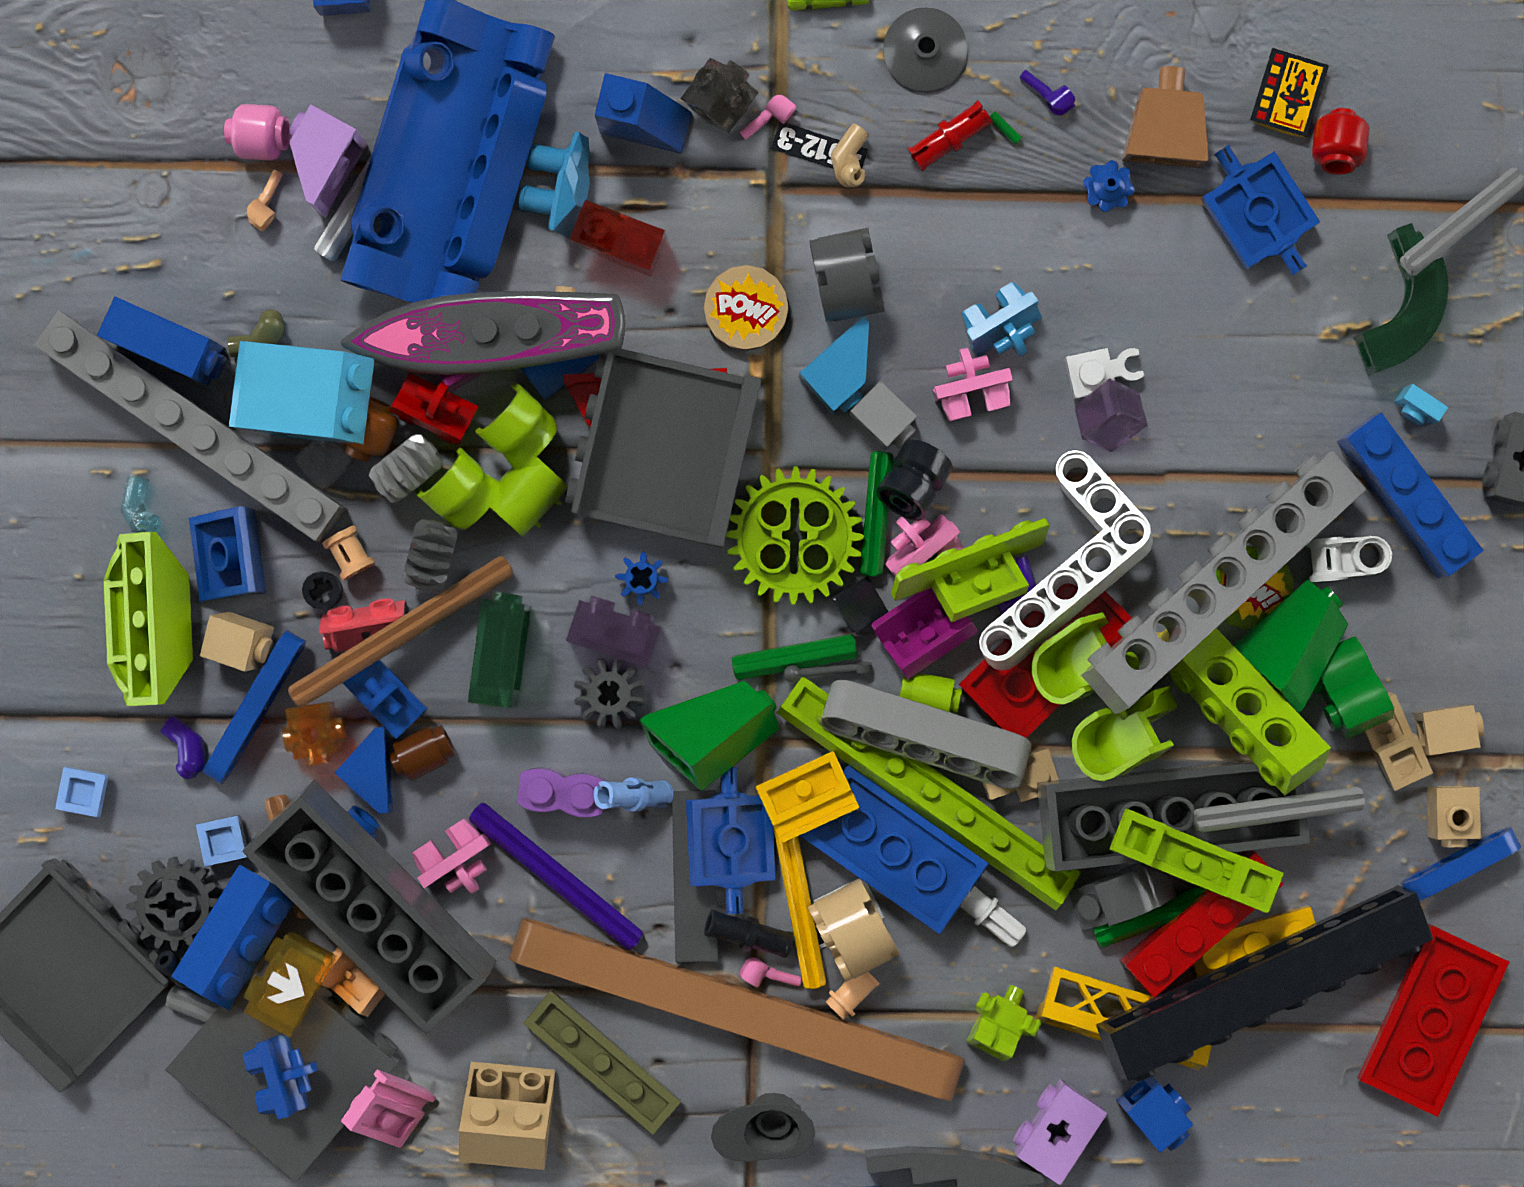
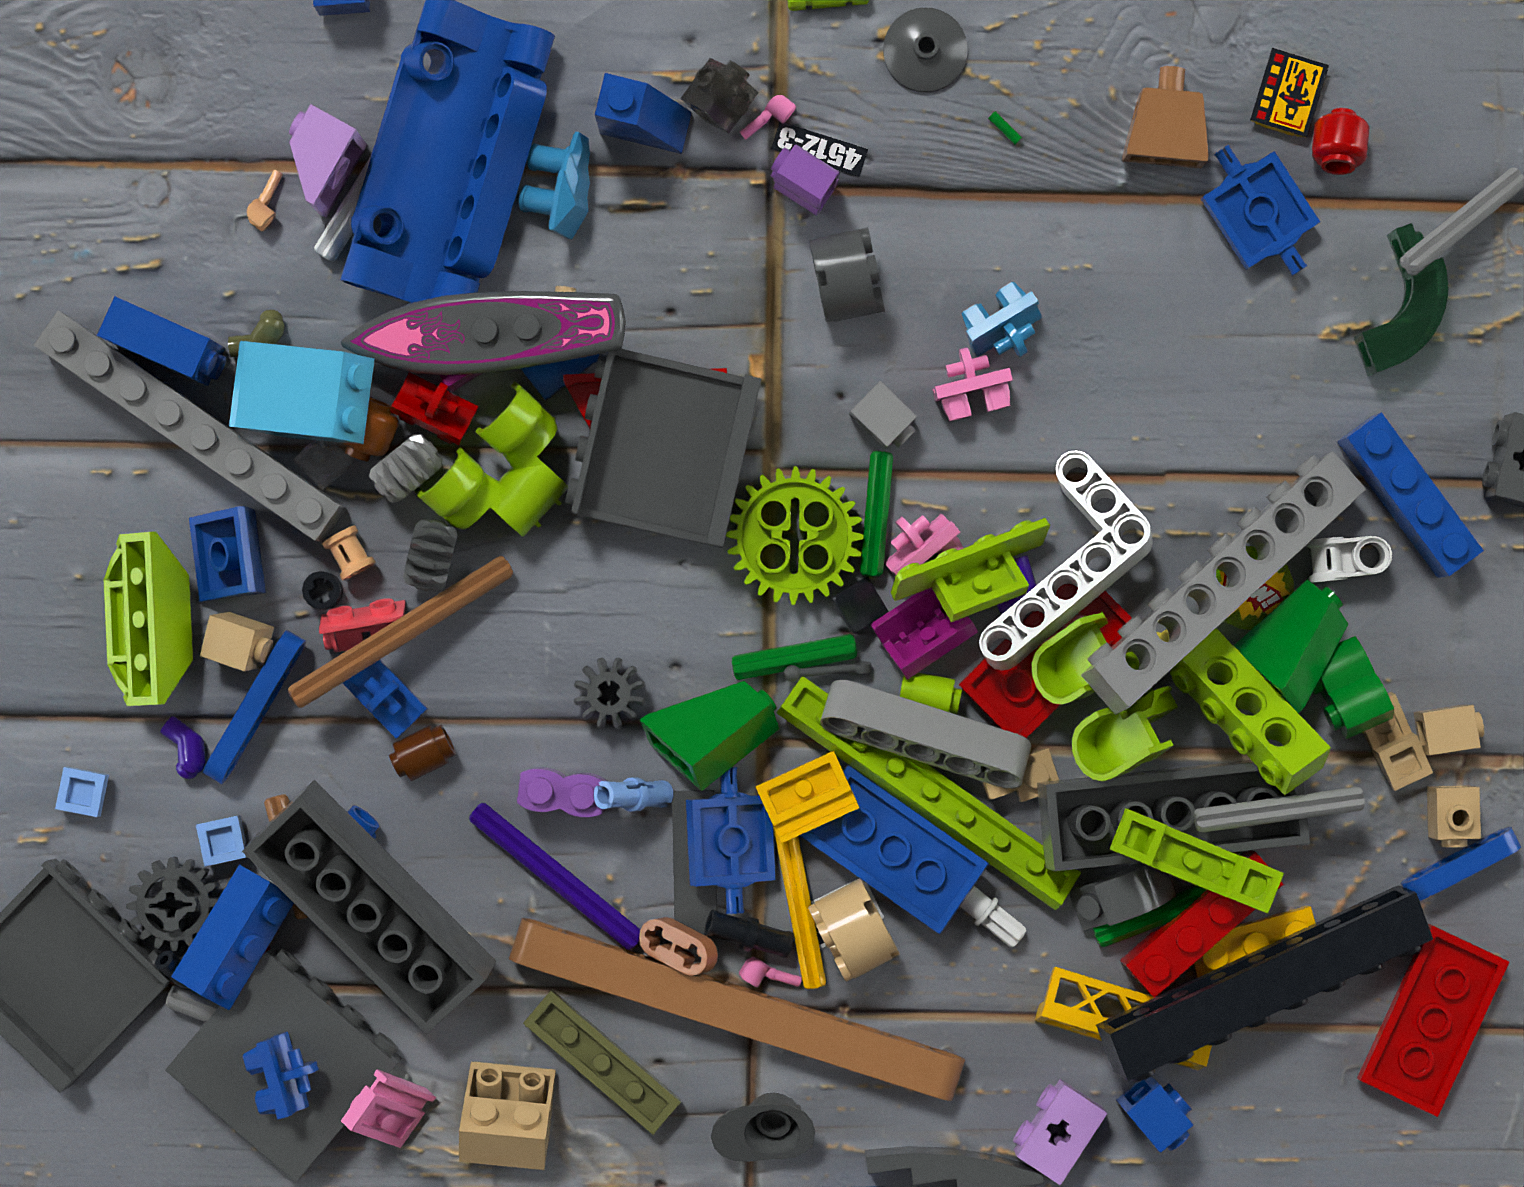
clear light blue arm [121,475,161,533] -> none
bright pink head [224,104,290,161] -> none
clear yellow brick [243,931,337,1037] -> none
clear orange brick [282,701,347,766] -> none
light nougat bracket [315,947,385,1017] -> none
blue slope [334,727,393,814] -> none
bright pink hips [412,818,492,894] -> none
clear green window [468,592,531,708] -> none
clear purple brick [566,595,663,668] -> none
clear red slope [569,200,667,277] -> none
blue gear [615,552,669,605] -> none
tile [704,265,788,351] -> none
dark azure slope [799,316,869,415] -> none
light nougat pin [826,972,880,1020] -> none
tan arm [831,123,869,188] -> none
black wheel [876,439,953,521] -> none
red pin [907,100,993,172] -> none
lime piece [966,985,1042,1062] -> none
dark purple hand [1020,70,1075,116] -> none
white plate [1065,348,1144,400] -> none
clear purple panel [1075,378,1148,452] -> none
blue plant [1083,160,1135,212] -> none
medium azure plate [1394,384,1448,426] -> none
none -> nougat beam [639,917,718,976]
none -> medium lavender brick [771,144,840,216]

